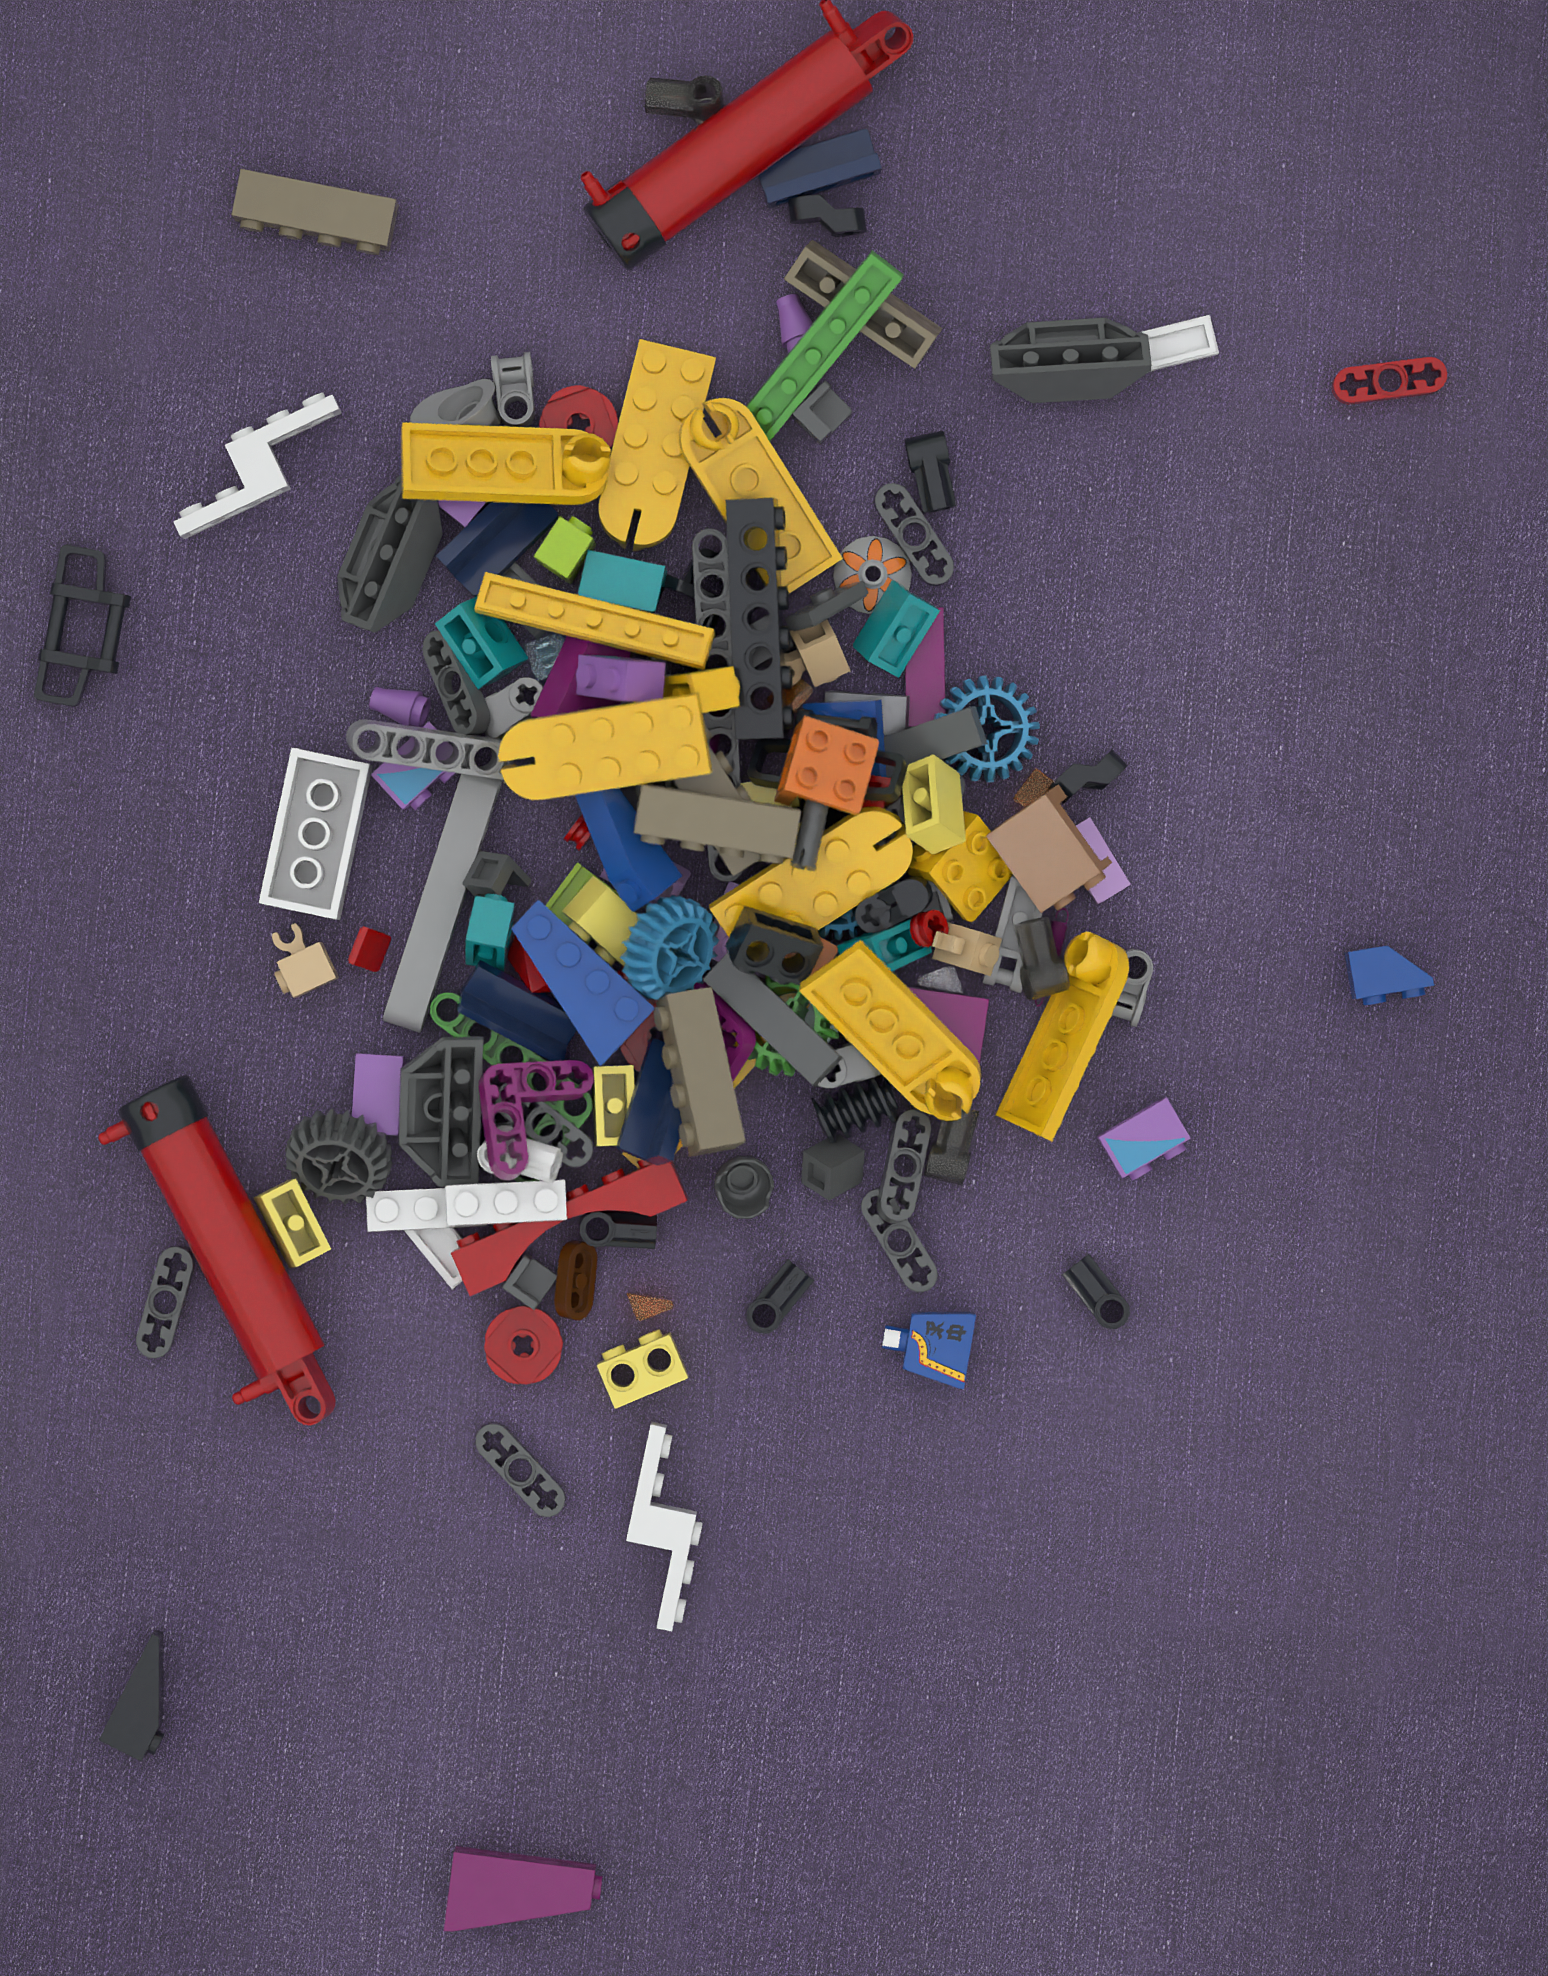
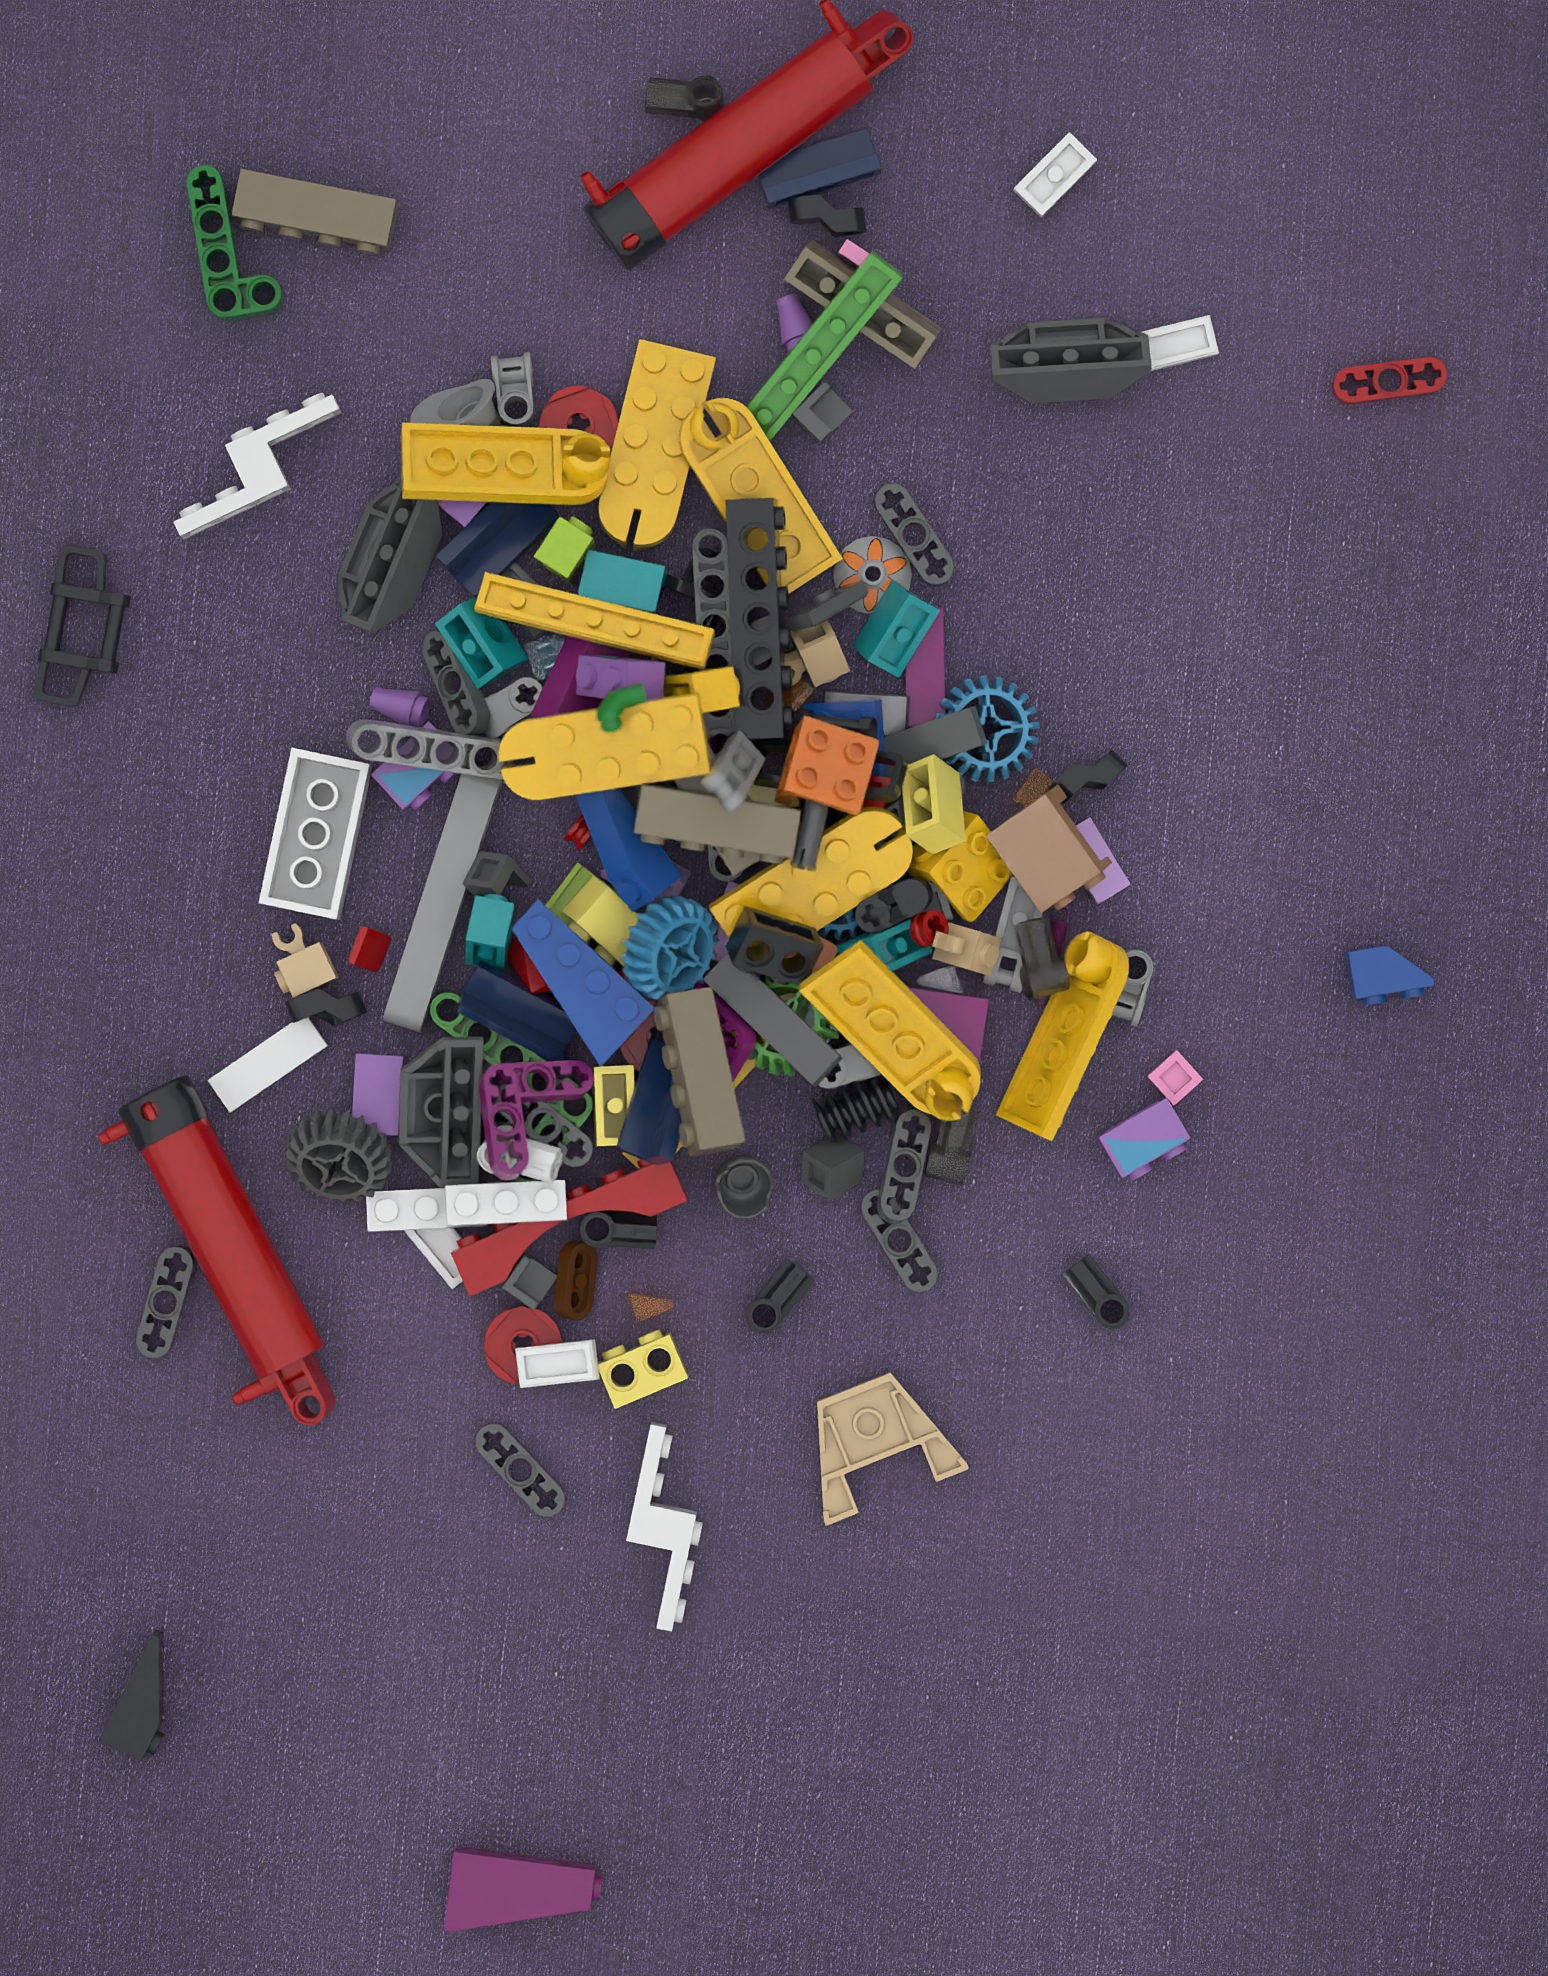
light yellow brick [254,1178,331,1268] -> none
blue torso [882,1312,976,1389] -> none
black piece [904,431,956,514] -> none
none -> green beam [187,165,284,322]
none -> white tile [208,1018,328,1113]
none -> black piece [285,988,367,1026]
none -> white tile [515,1339,600,1388]
none -> green arm [597,683,647,732]
none -> light grey plate [701,729,765,813]
none -> tan wing [817,1372,969,1526]
none -> bright pink tile [838,239,869,269]
none -> white plate [1013,132,1097,218]
none -> bright pink tile [1147,1050,1203,1106]

